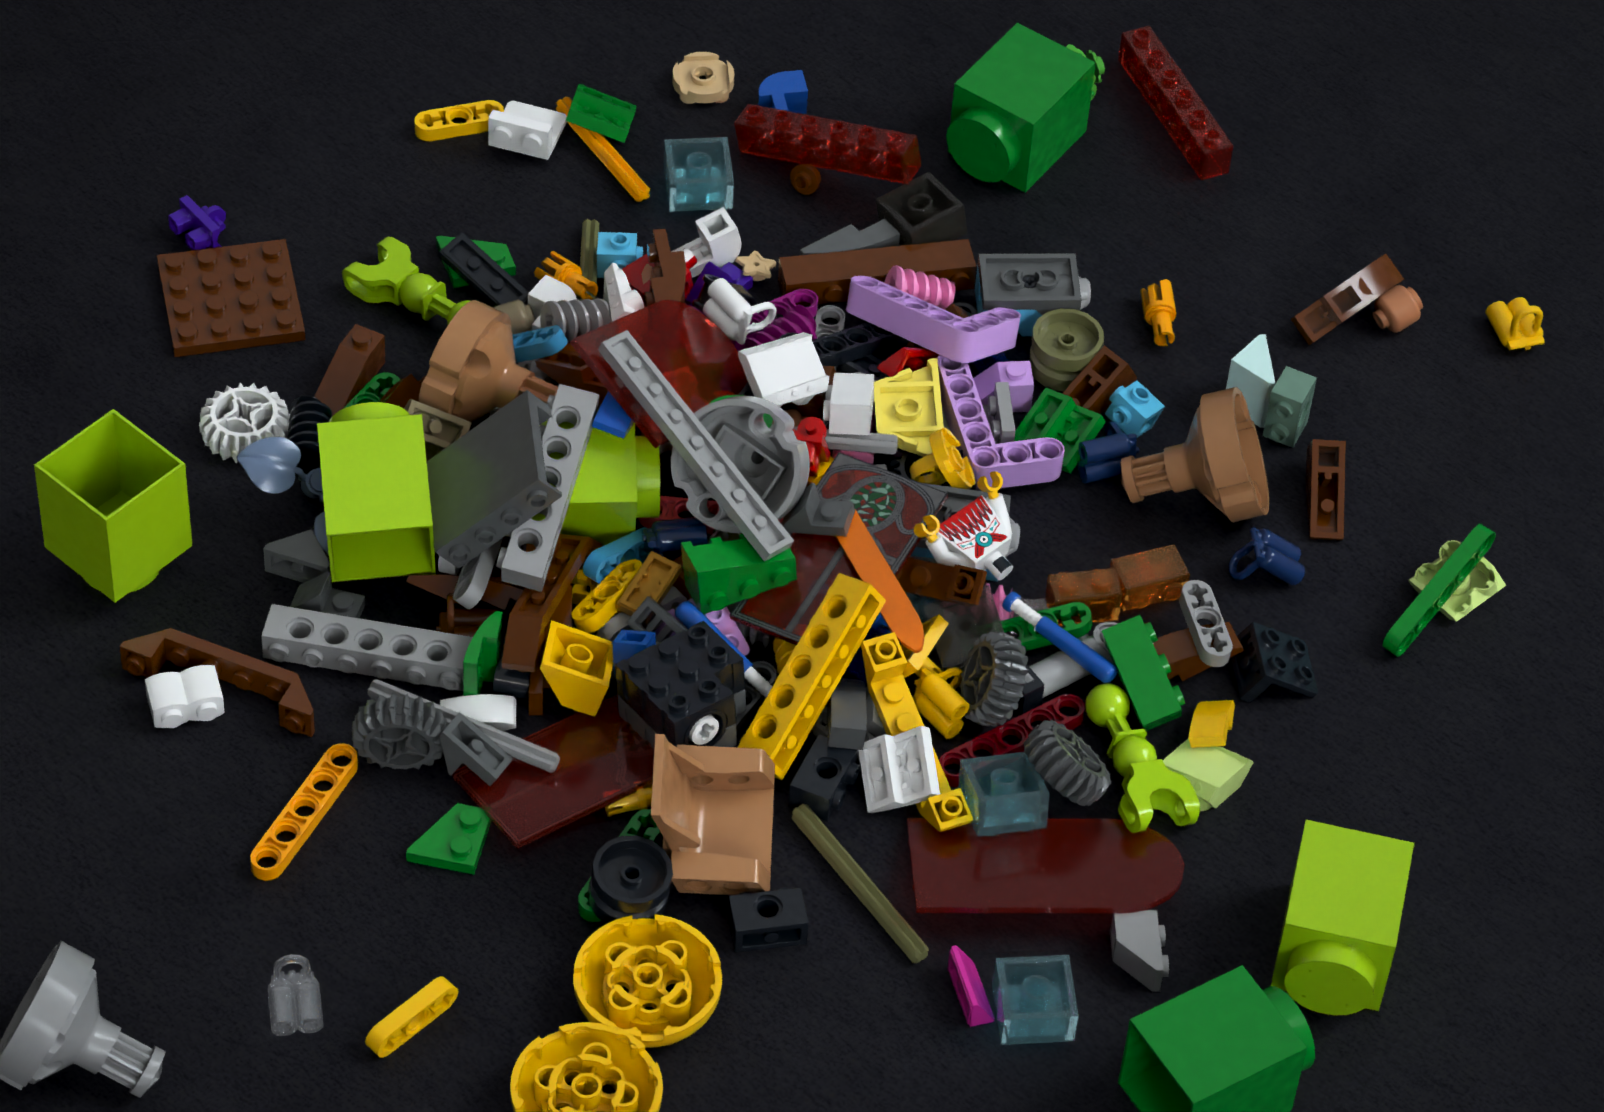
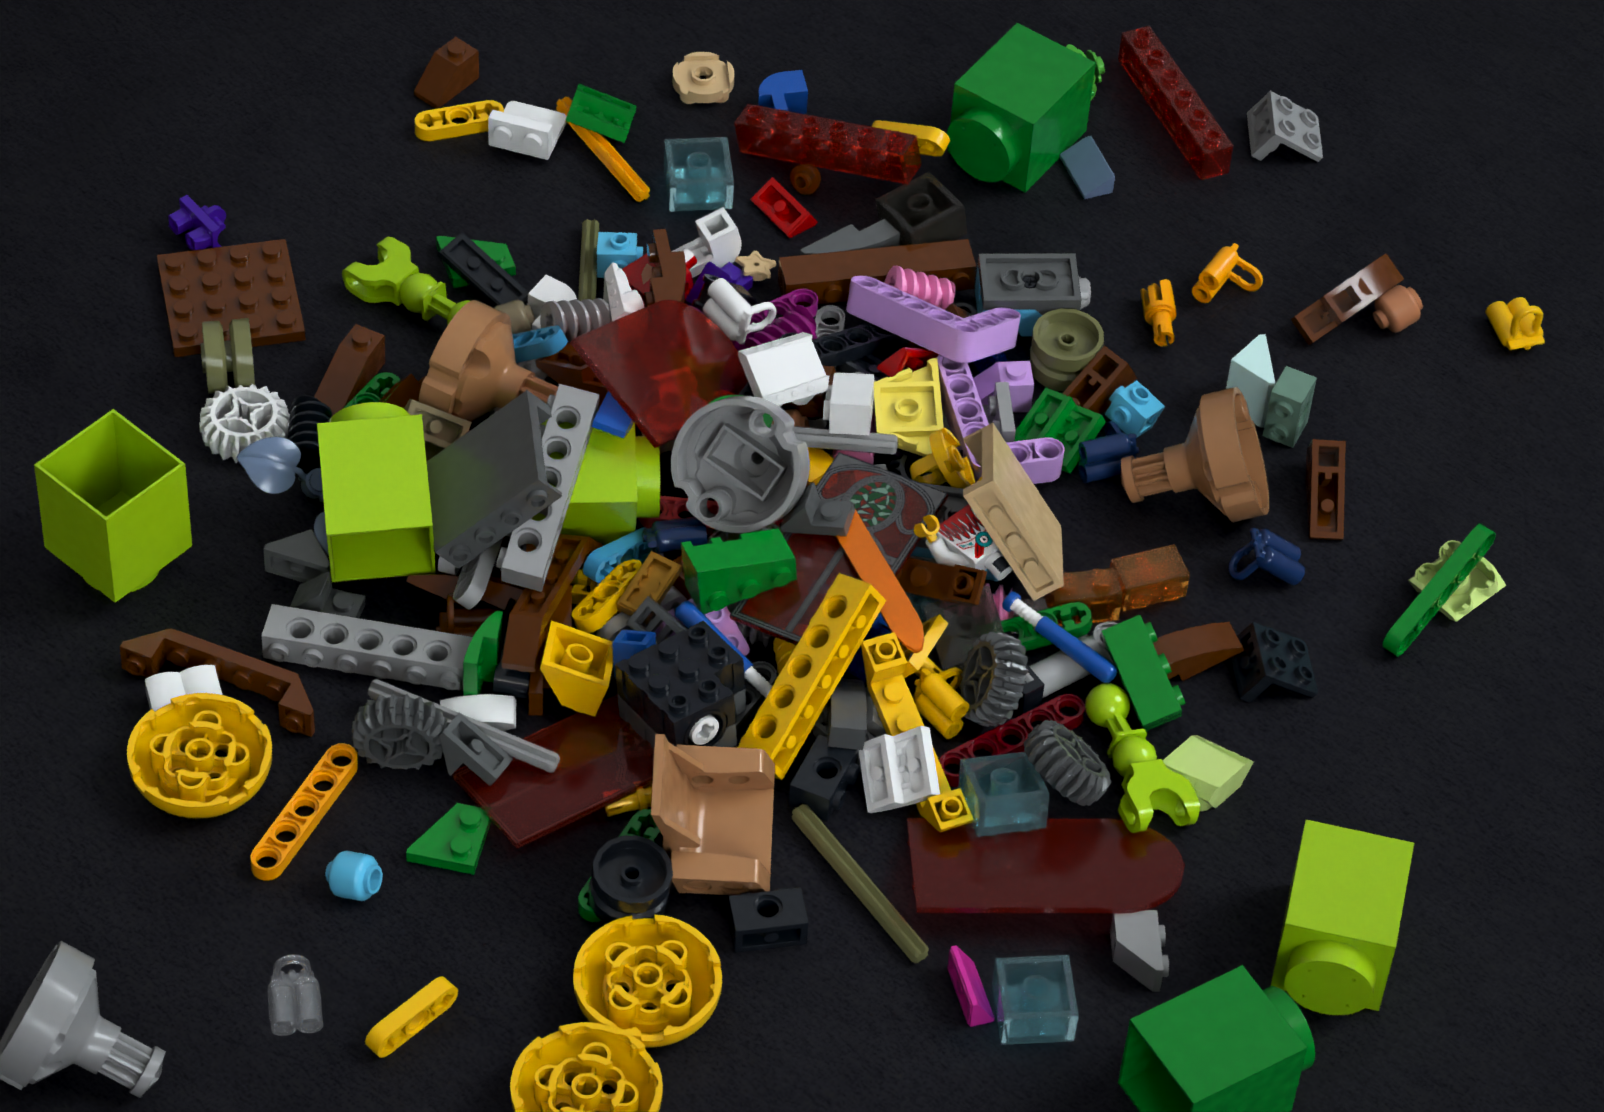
light orange arm [534,251,598,300] -> none
light grey plate [598,330,794,562] -> none
red hips [792,417,830,477] -> none
light grey beam [1179,580,1233,667] -> none
yellow slope [1188,700,1235,748] -> none
none -> yellow brick [127,693,272,819]
none -> olive wheel [200,318,255,394]
none -> medium azure head [325,851,383,901]
none -> reddish brown slope [414,36,479,109]
none -> red slope [750,177,818,238]
none -> yellow beam [866,120,950,156]
none -> tan panel [963,423,1064,601]
none -> sand blue slope [1060,136,1115,199]
none -> light orange piece [1192,243,1263,303]
none -> light grey bracket [1247,91,1323,162]

